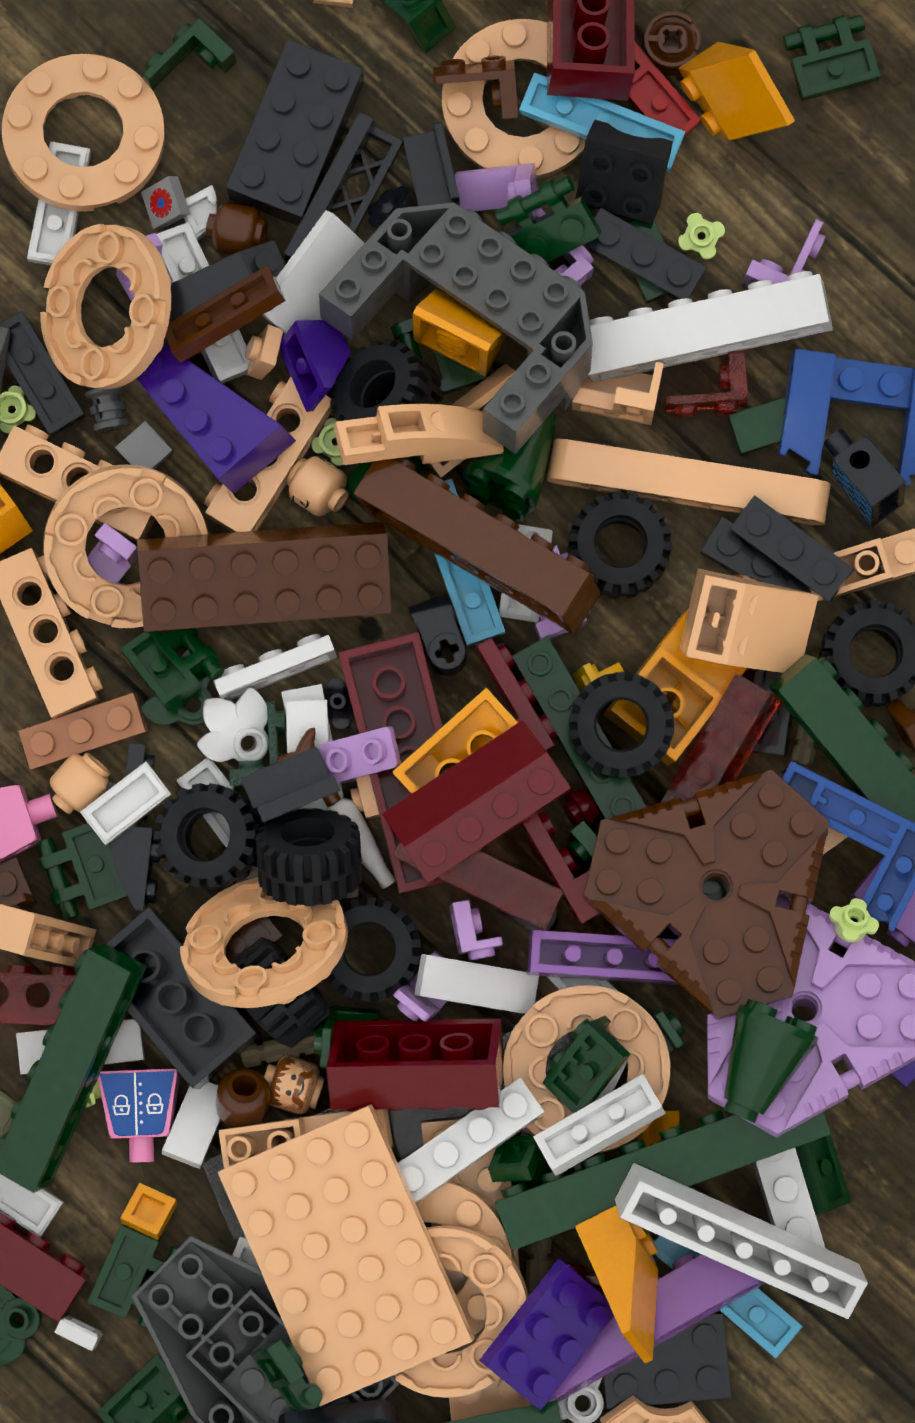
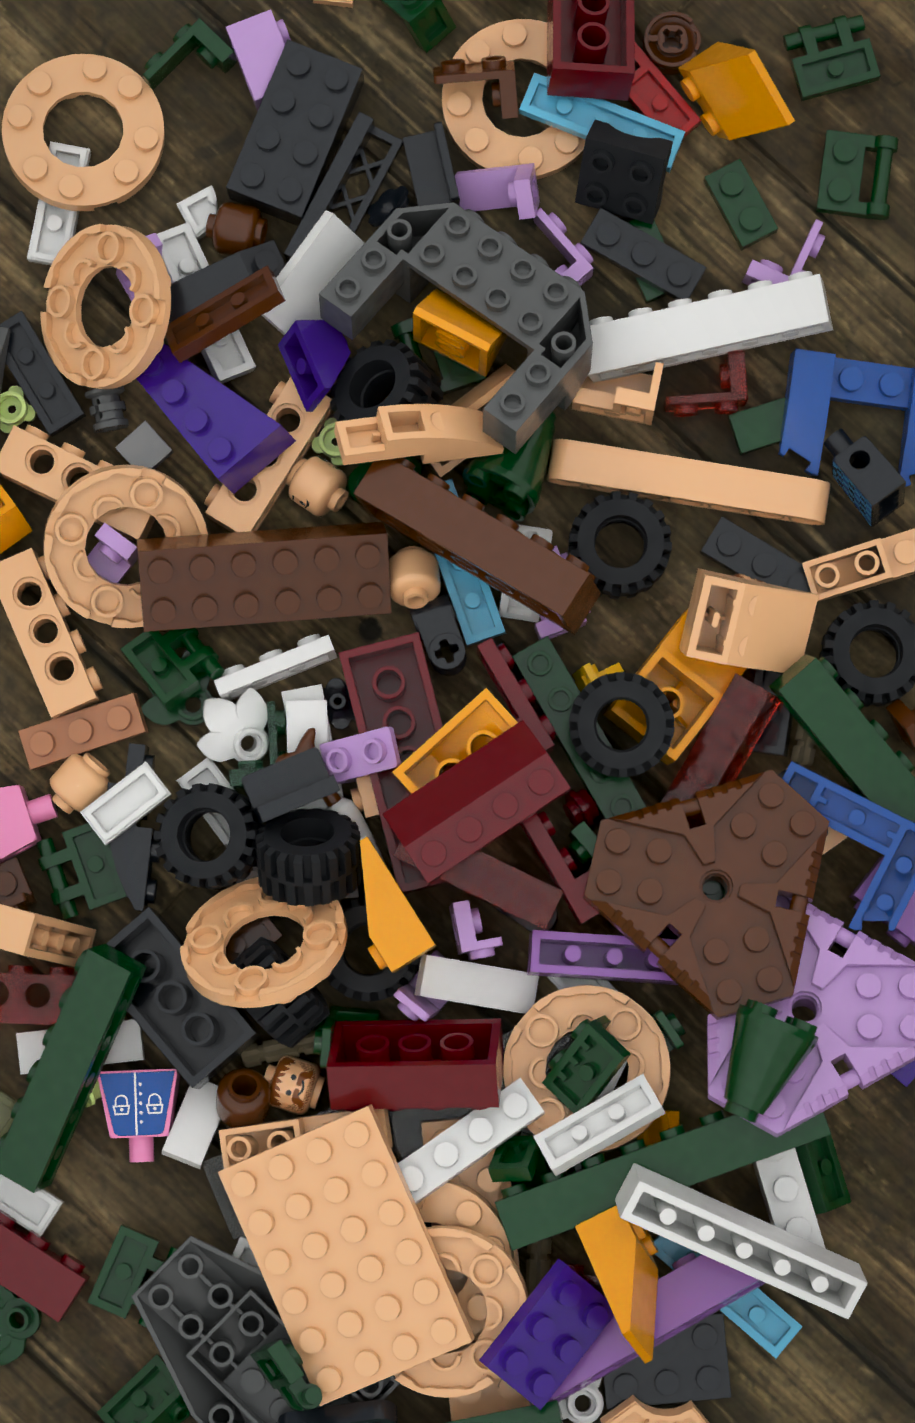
white tile [54,1315,103,1351] -> none
light orange plate [120,1183,177,1240] -> none
light grey tile [141,176,190,230] -> none
light nougat plate [245,324,283,380] -> none
dark green plate [495,175,601,262] -> none
yellowish green plate [678,213,725,260] -> none
black plate [730,495,854,603] -> none
yellowish green plate [829,898,879,942] -> none
none -> lavender slope [226,9,291,111]
none -> light orange slope [360,837,436,973]
none -> light nougat head [389,546,441,609]
none -> dark green plate [703,158,778,251]
none -> dark green plate [815,130,899,220]

